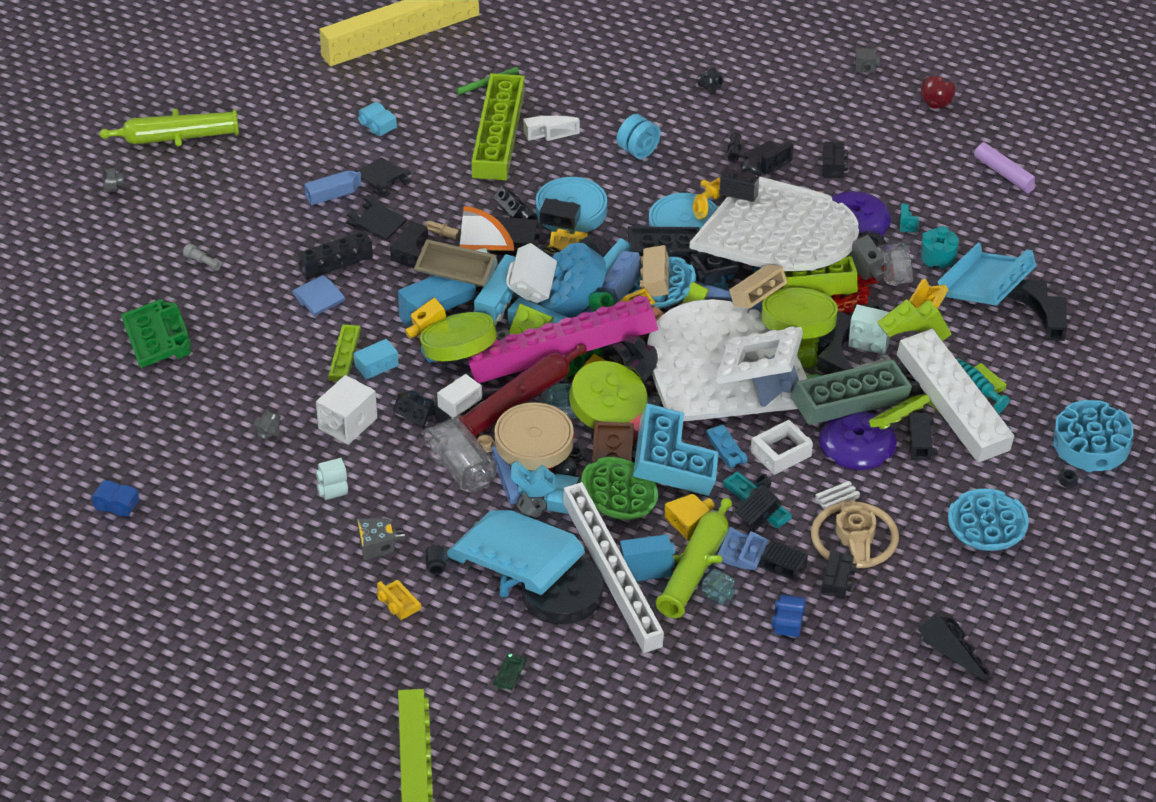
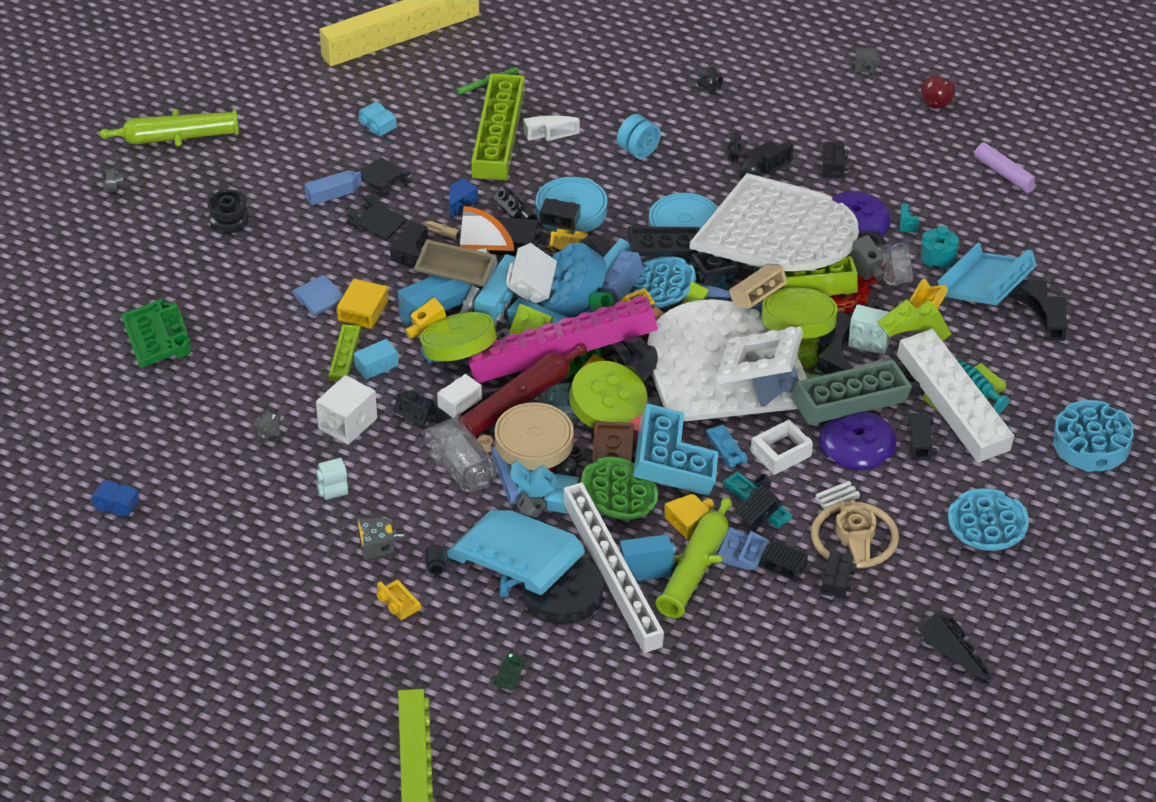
light grey piece [183,243,222,271] -> none
black brick [298,230,373,280] -> none
tan brick [640,245,669,297] -> none
yellow piece [692,177,723,219] -> none
clear light blue brick [702,568,735,605] -> none
black brick [719,169,759,202] -> none
blue brick [771,594,806,637] -> none
lime plate [869,394,930,429] -> none
black plate [1058,469,1078,487] -> none
none -> black wheel [207,189,249,234]
none -> yellow brick [337,279,389,329]
none -> blue slope [449,178,478,218]
none -> light grey pin [459,285,482,314]

